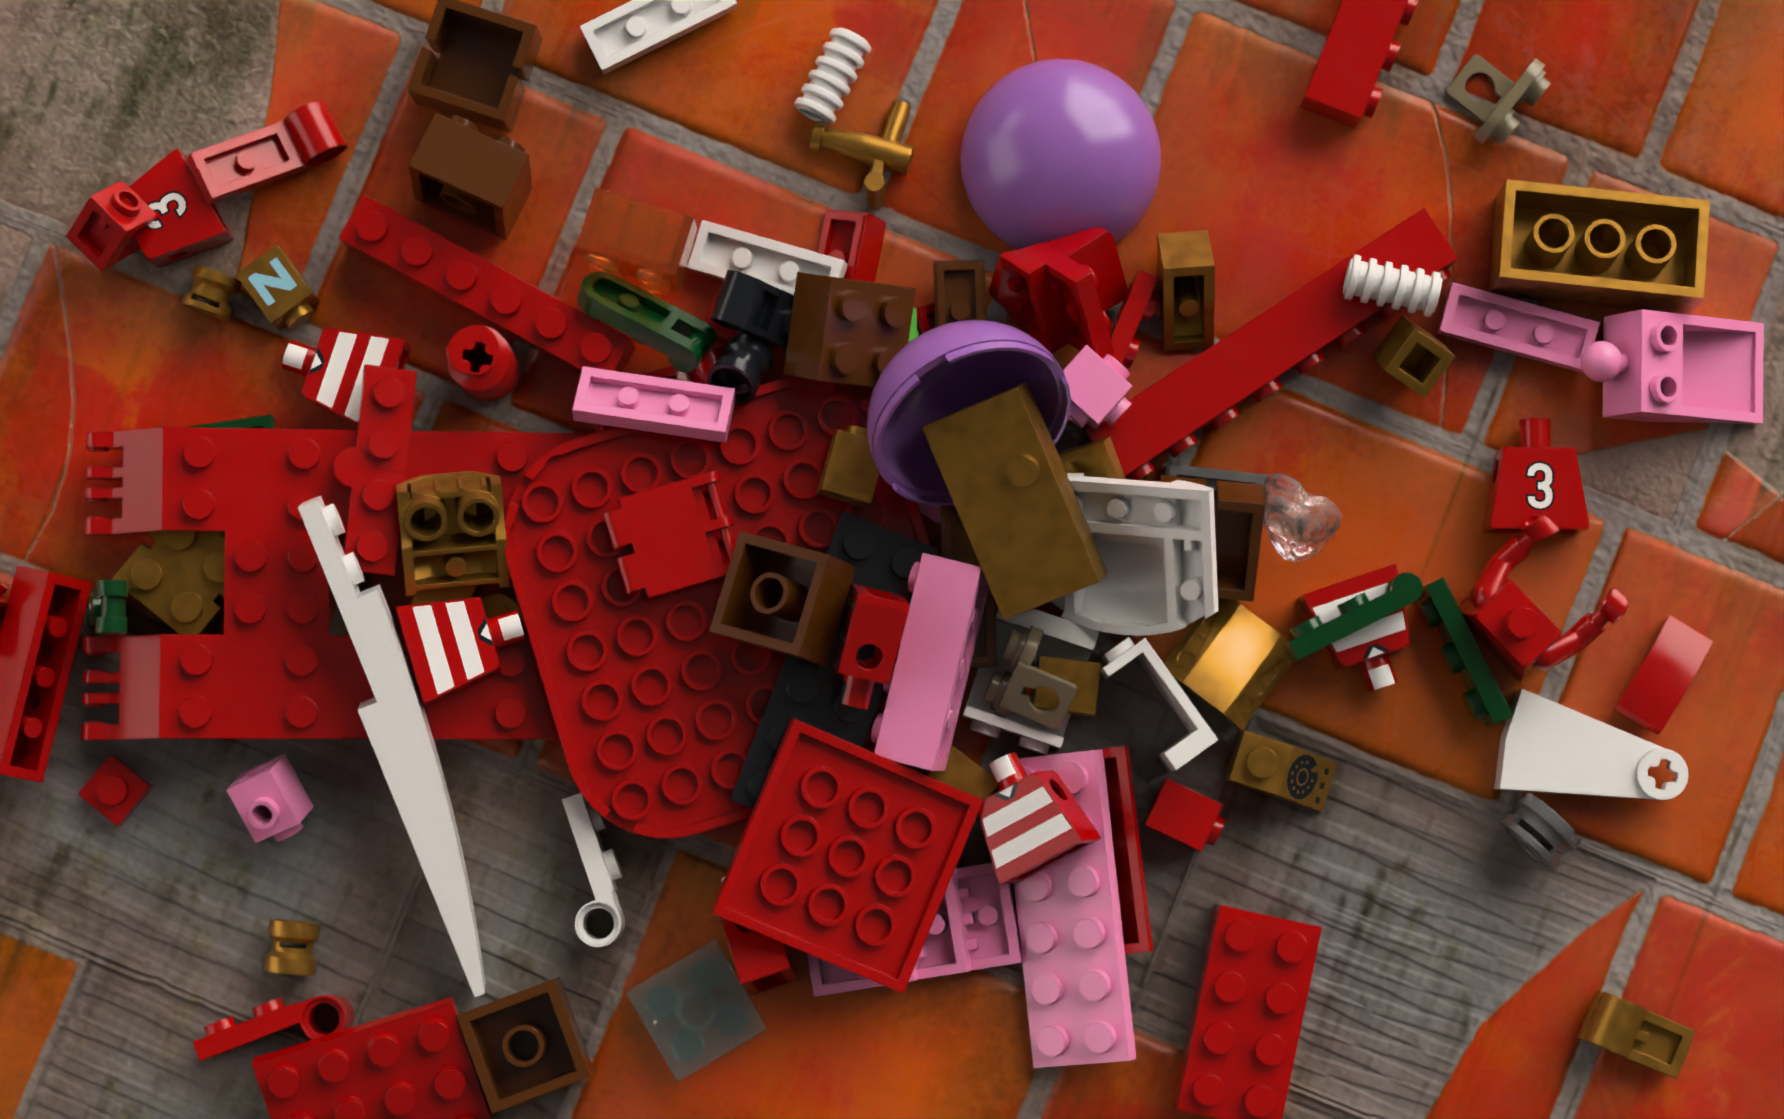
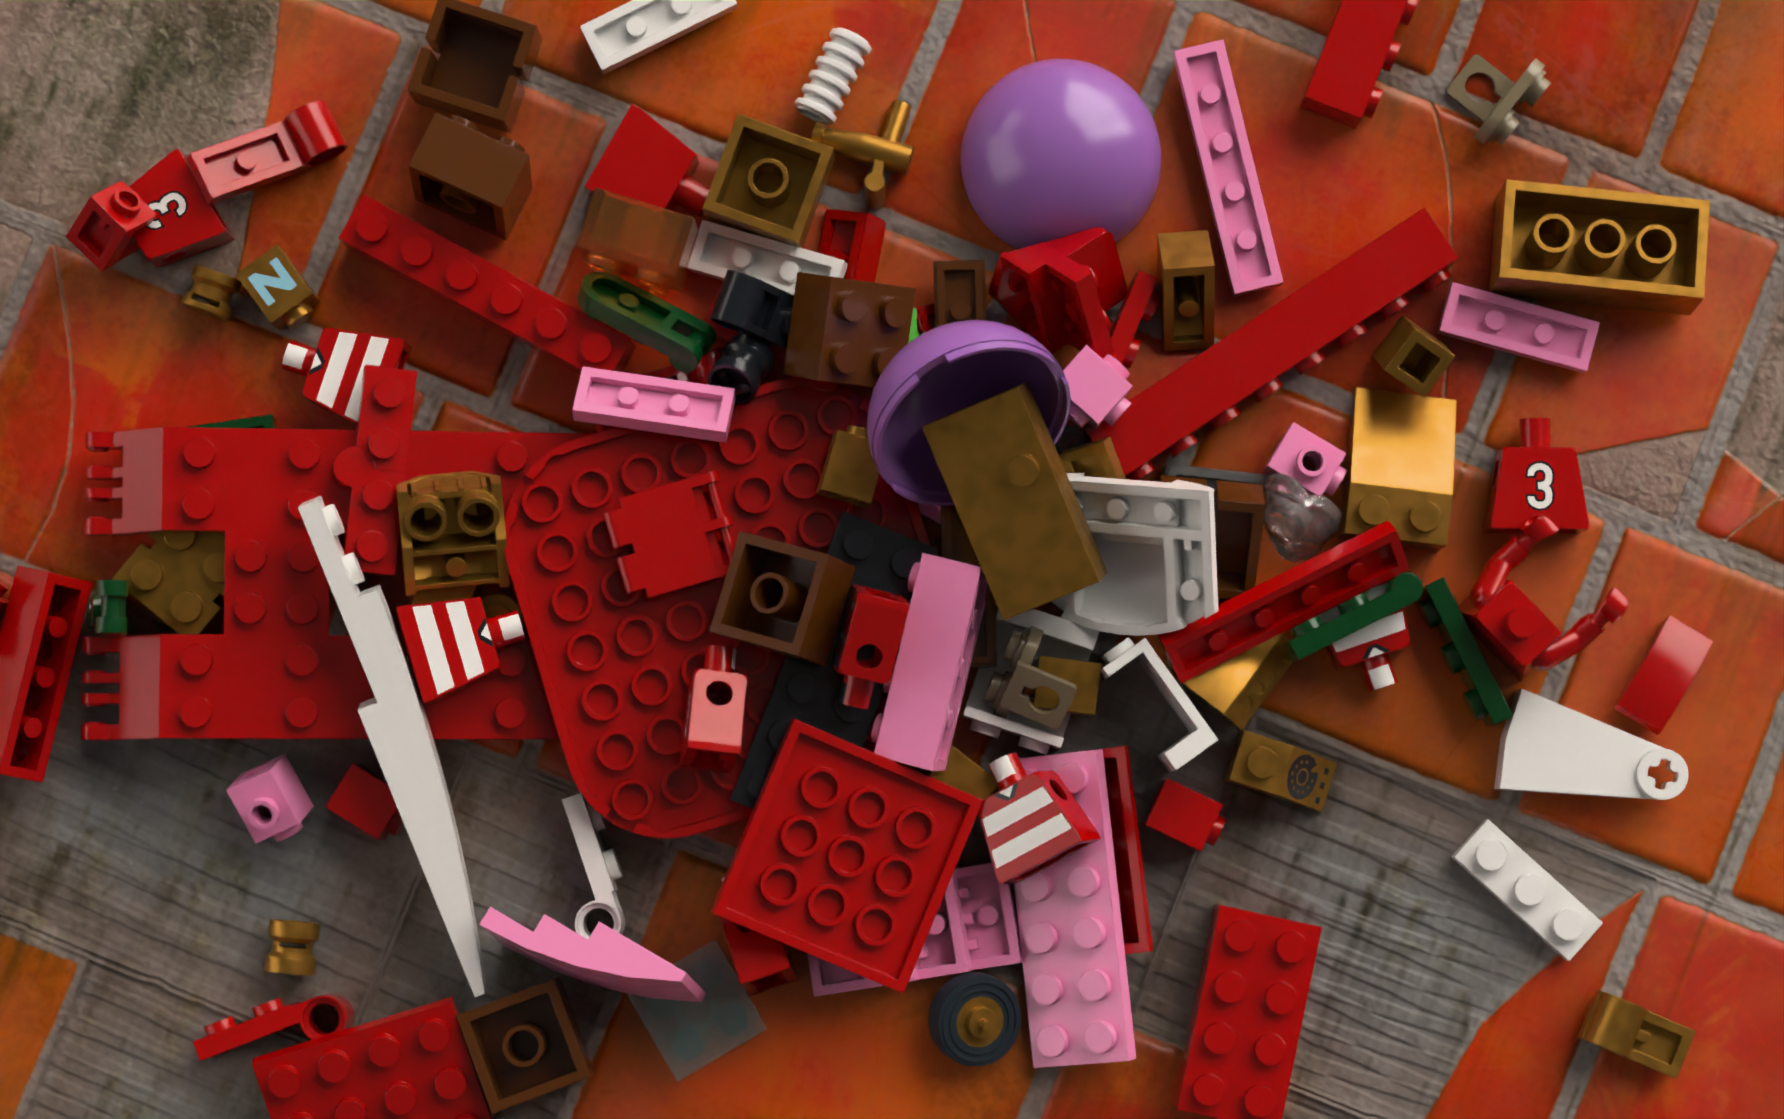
red plate [78,754,154,826] -> none
red piece [445,325,520,402] -> none
white piece [1342,254,1442,317] -> none
flat silver wheel [1500,793,1582,872] -> none
bright pink slope [1581,309,1764,424] -> none
none -> red brick [325,763,404,840]
none -> bright pink slope [479,907,706,1002]
none -> red torso [584,104,710,223]
none -> torso [679,645,747,773]
none -> pearl gold brick [702,114,835,248]
none -> black wheel [928,972,1021,1066]
none -> red plate [1158,520,1410,684]
none -> bright pink plate [1173,39,1284,297]
none -> bright pink brick [1263,422,1347,502]
none -> pearl gold slope [1337,387,1457,551]
none -> white plate [1451,819,1603,961]

